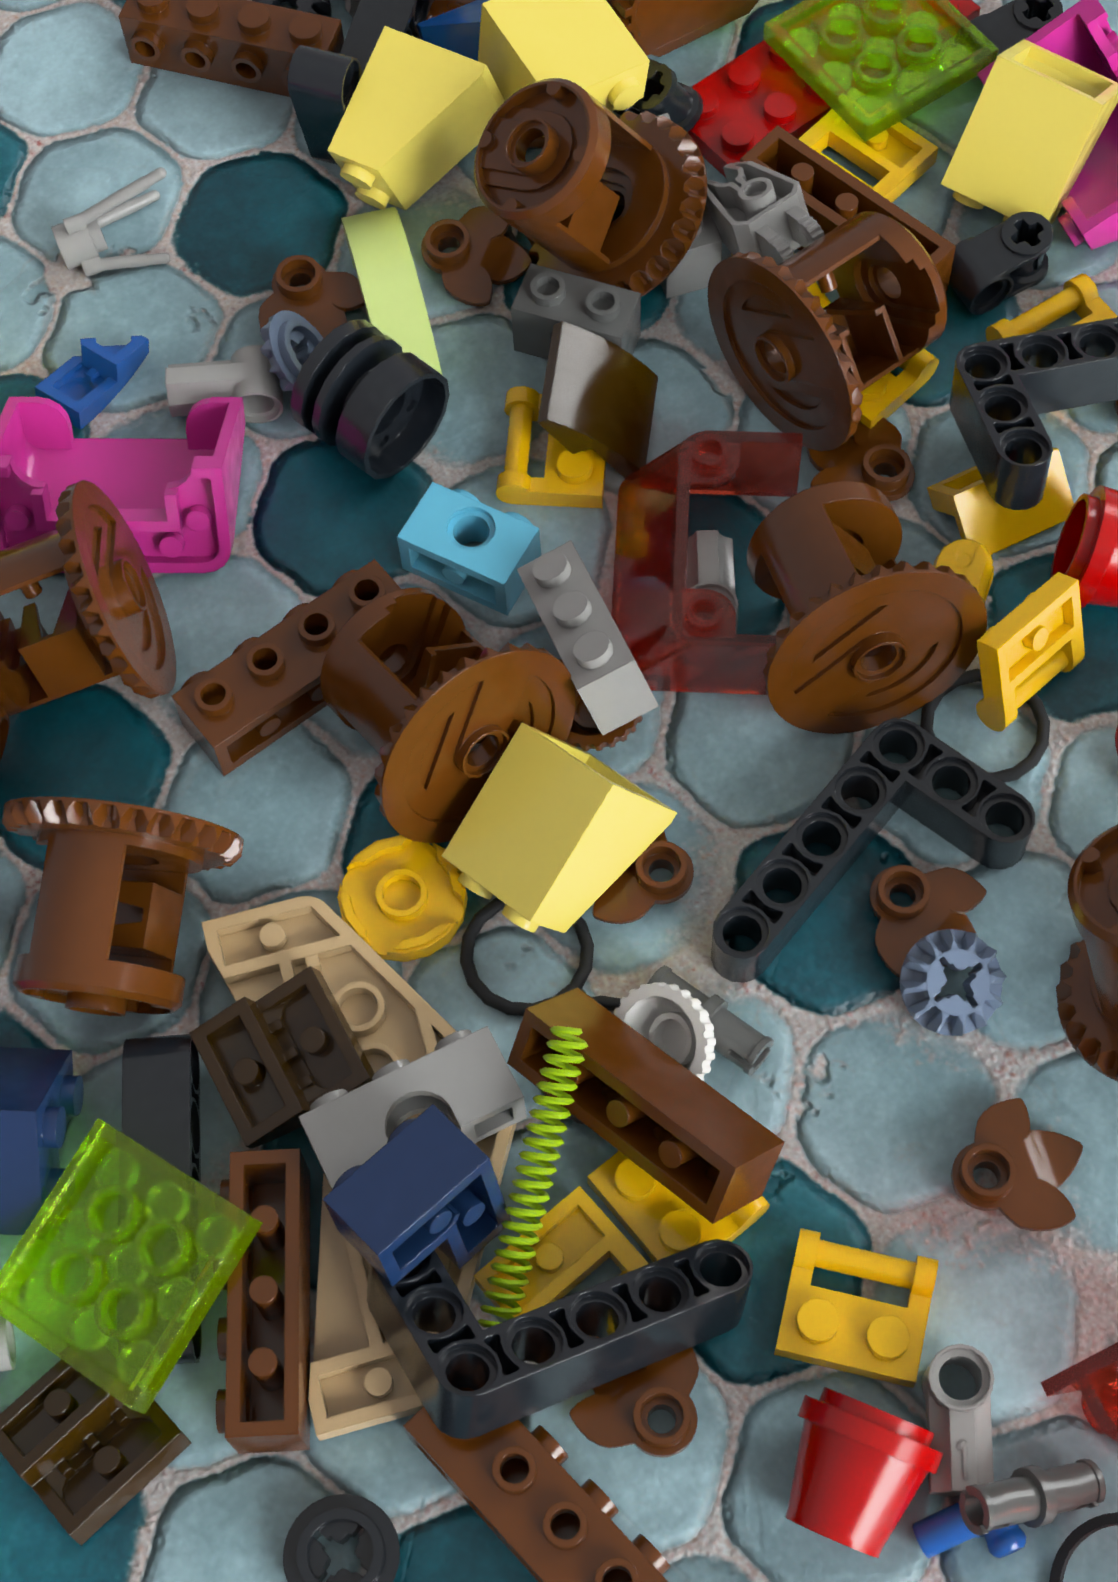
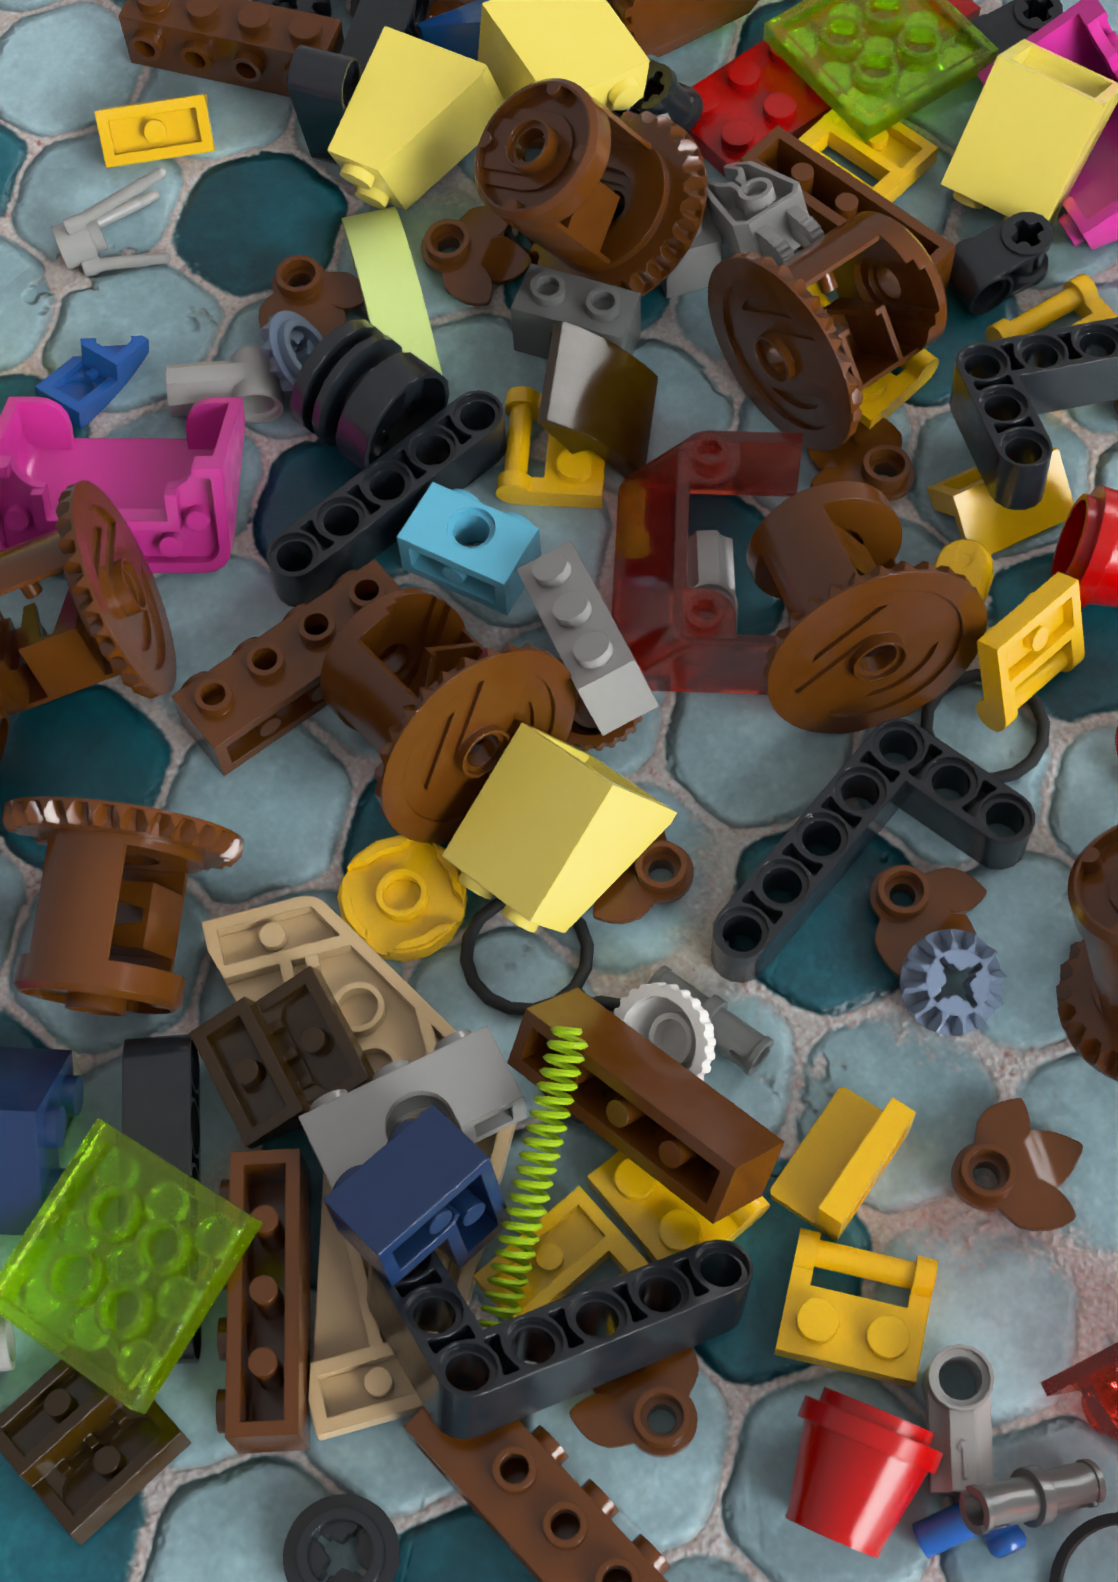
none -> yellow panel [95,92,216,168]
none -> black beam [266,390,507,607]
none -> yellow panel [770,1087,916,1242]

